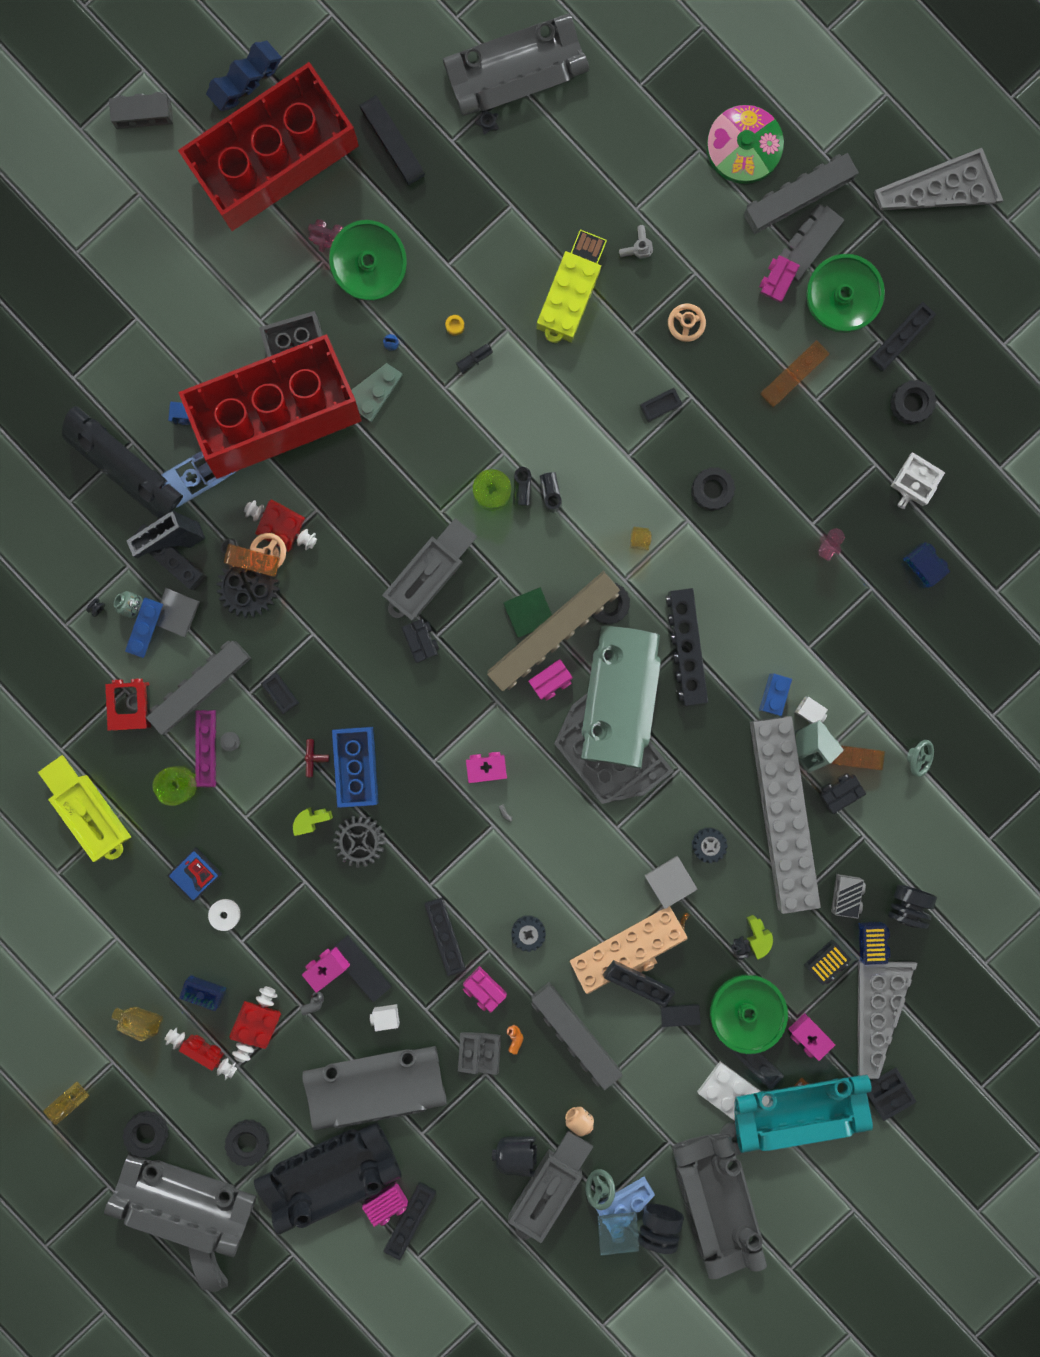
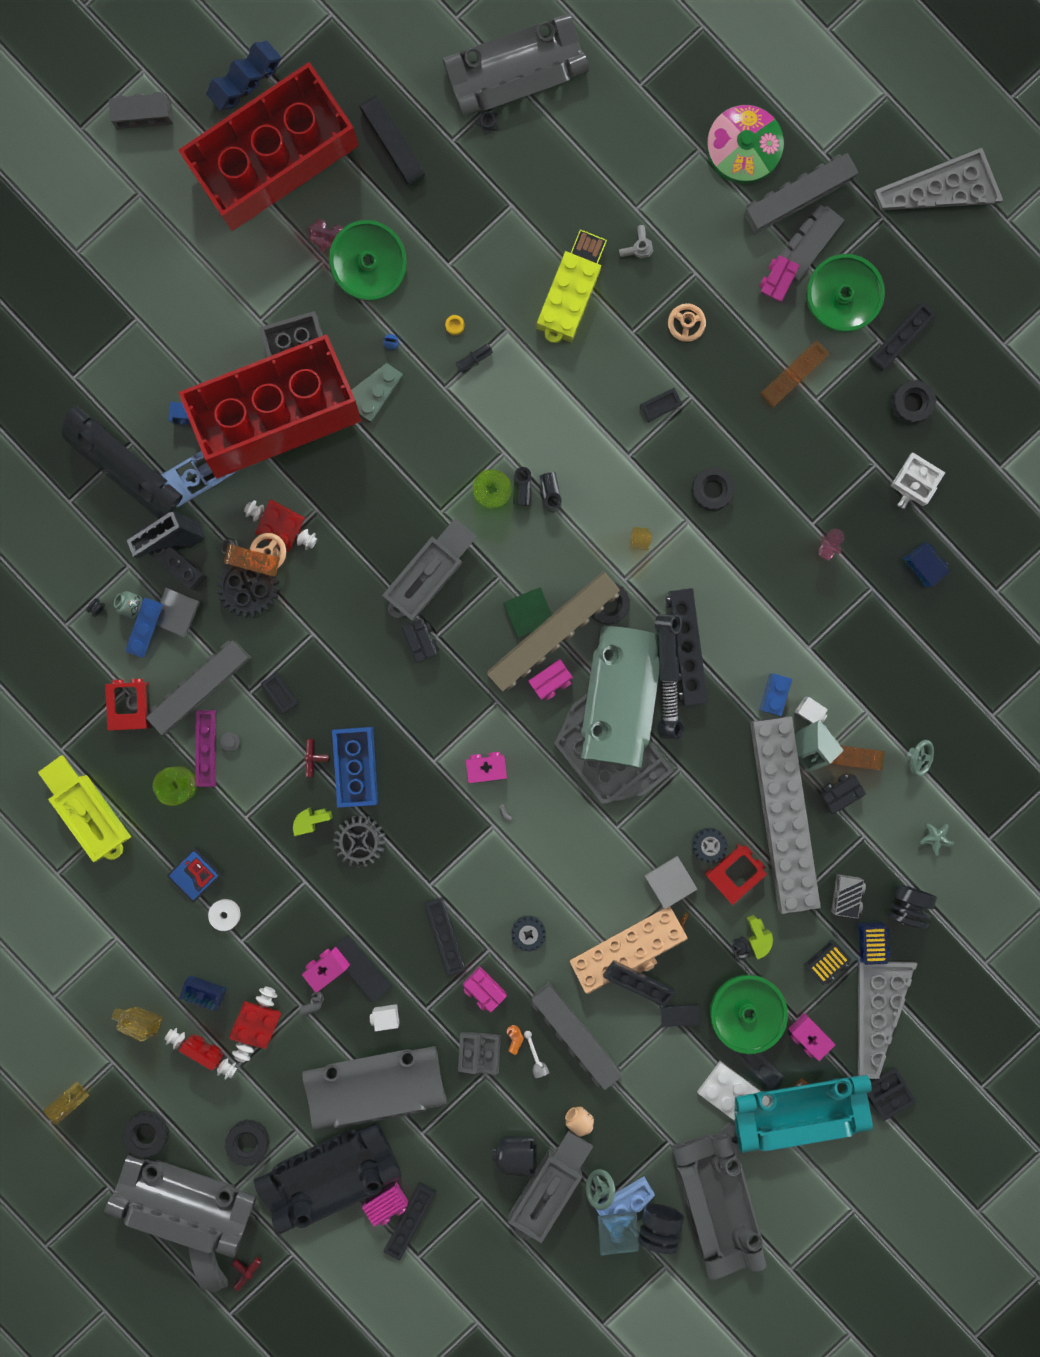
none -> dark red piece [231,1258,261,1291]
none -> hinge [524,1031,549,1078]
none -> black piece [655,614,684,740]
none -> red window [704,843,767,905]
none -> sand green animal [919,823,954,856]

